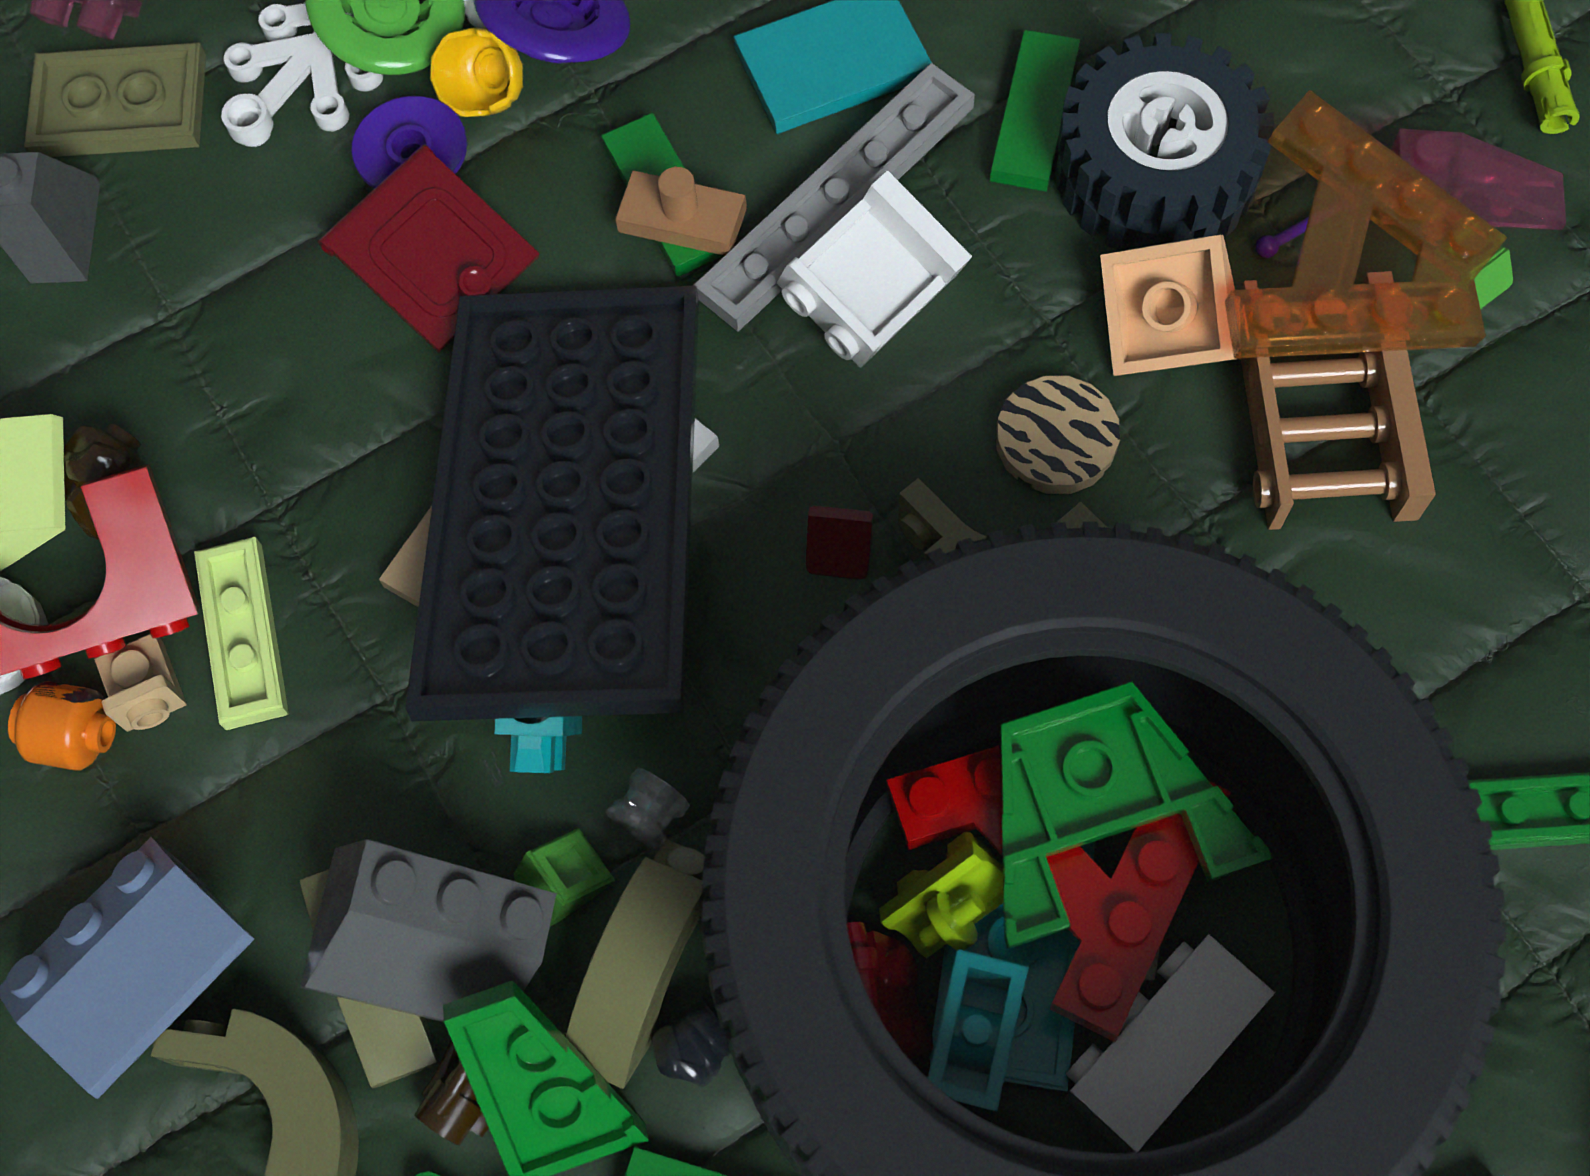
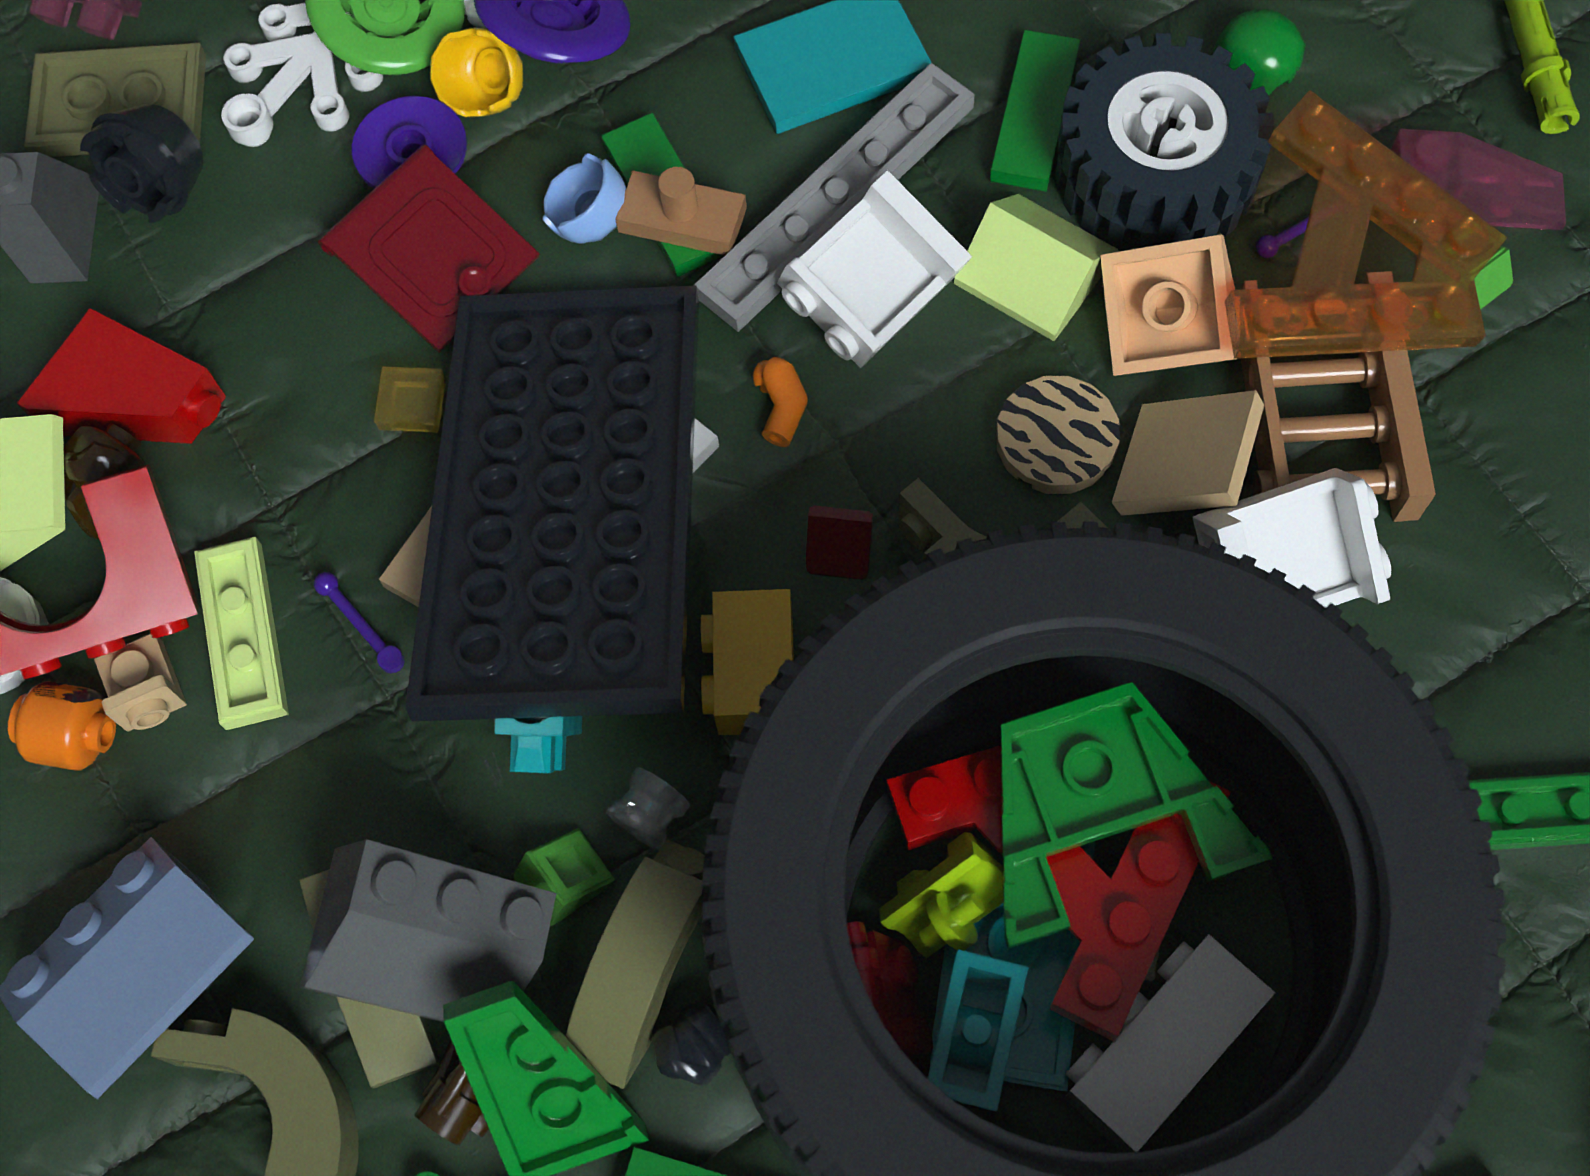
none -> red slope [17,308,226,444]
none -> black cone [80,104,204,223]
none -> dark purple hinge [314,572,405,674]
none -> clear yellow tile [374,367,446,432]
none -> light blue hair [542,153,626,244]
none -> yellow brick [701,589,794,735]
none -> orange arm [753,357,808,447]
none -> yellowish green slope [954,194,1118,341]
none -> tan tile [1112,390,1264,516]
none -> white panel [1193,468,1391,607]
none -> green hair [1212,8,1306,96]

